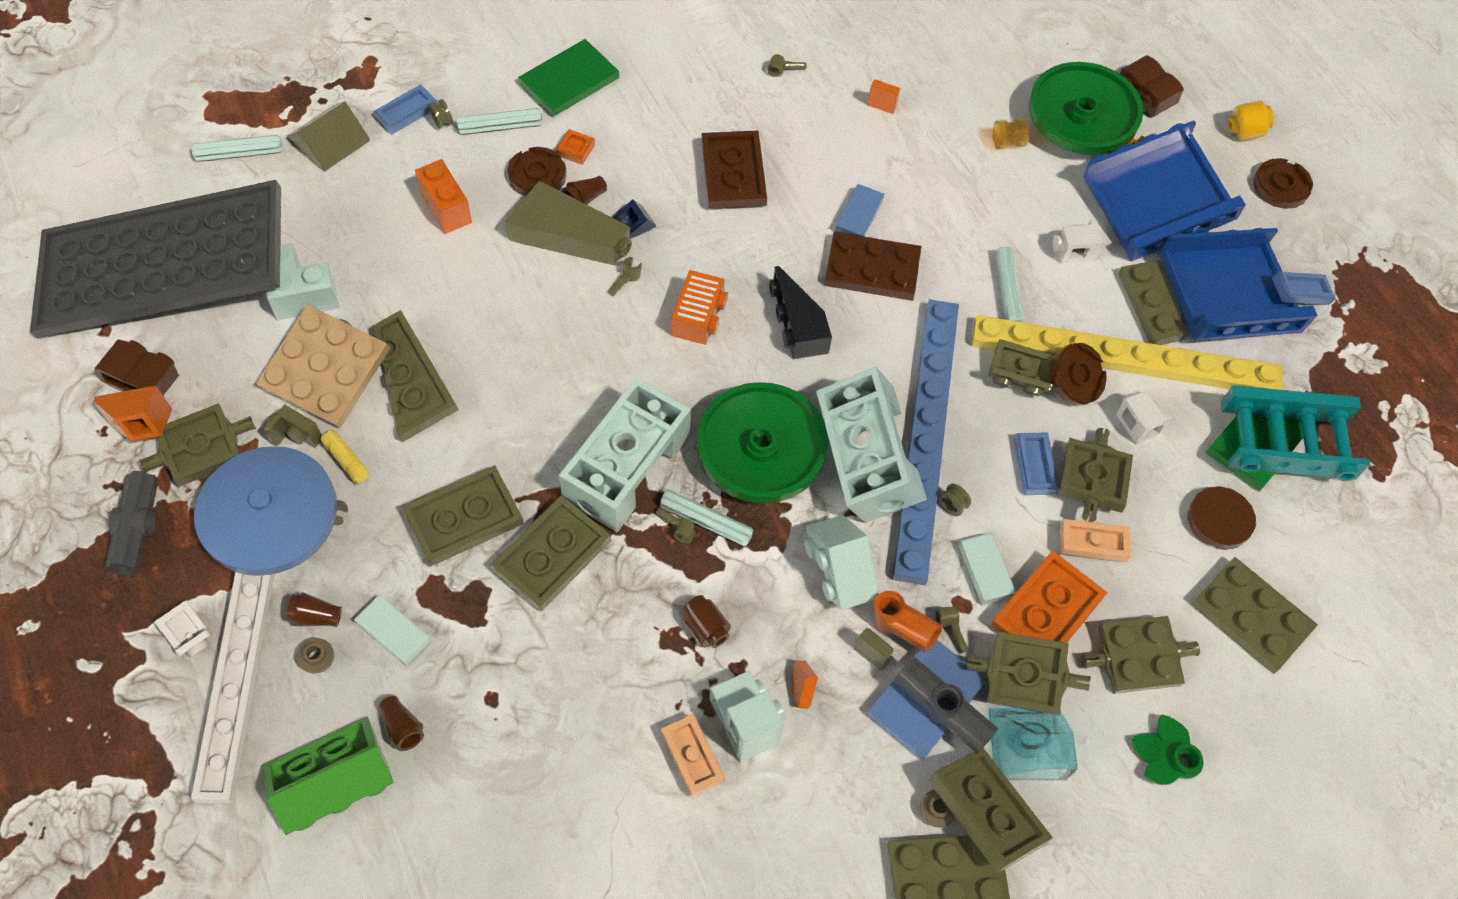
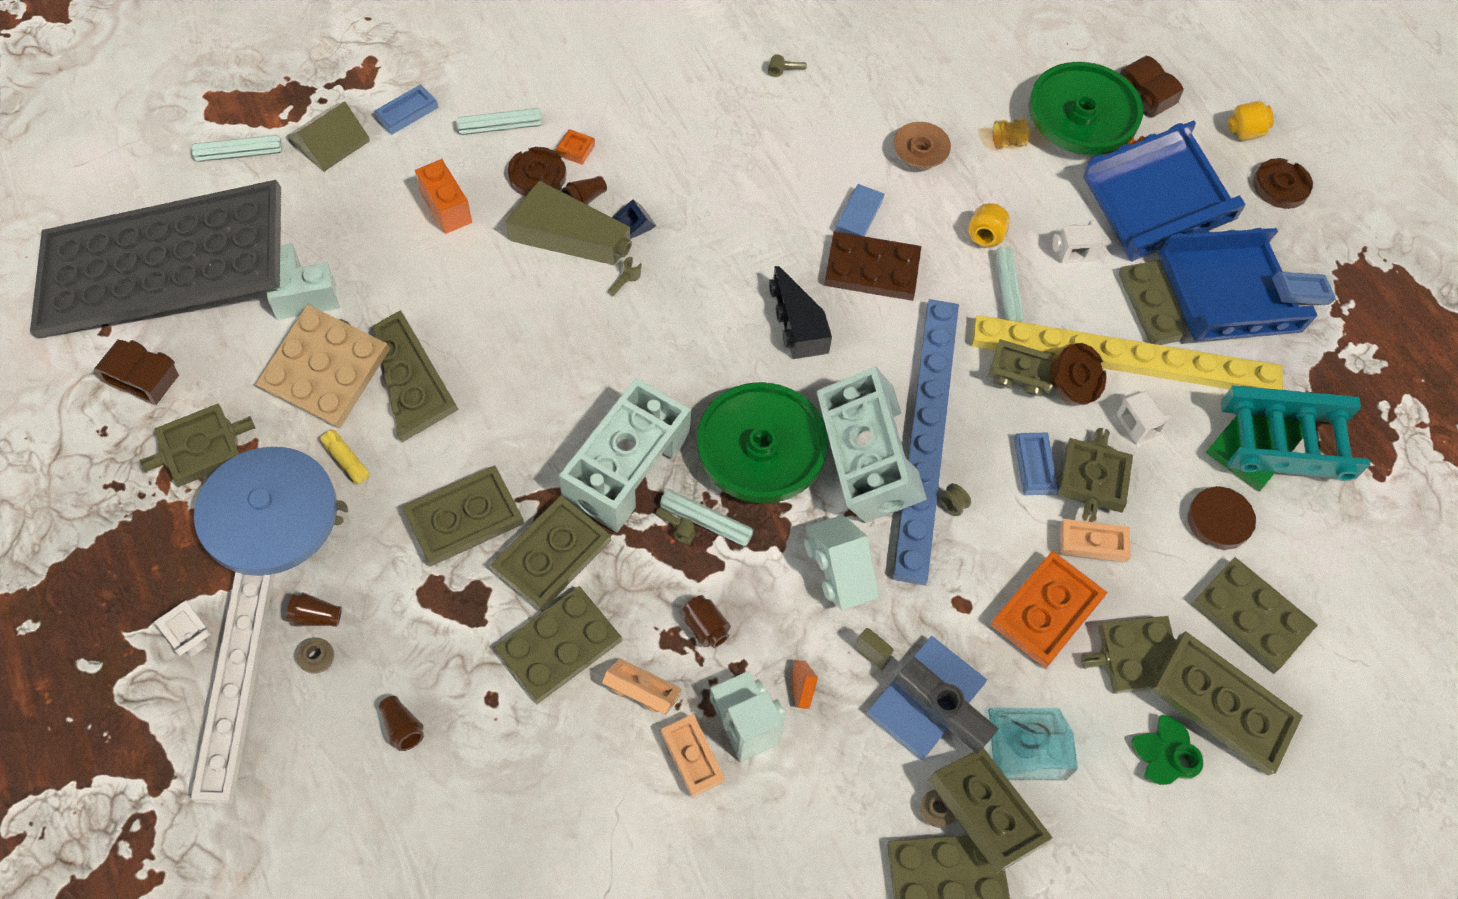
orange slope [93,385,172,442] -> none
dark grey piece [105,471,159,576] -> none
bright green slope [263,716,394,835] -> none
olive bracket [264,404,322,448] -> none
light aqua tile [354,595,431,666] -> none
olive bush [428,99,453,128] -> none
green tile [518,39,619,117] -> none
orange brick [671,270,728,345] -> none
reddish brown plate [701,130,767,208] -> none
orange tile [867,79,900,114] -> none
orange piece [874,591,942,653] -> none
olive hand [936,607,969,654] -> none
light aqua tile [959,533,1016,605] -> none
olive plate [966,631,1091,716] -> none
none -> olive plate [494,586,622,704]
none -> light nougat plate [602,658,682,715]
none -> medium nougat dish [894,122,951,168]
none -> yellow head [968,203,1010,248]
none -> olive plate [1150,631,1303,776]

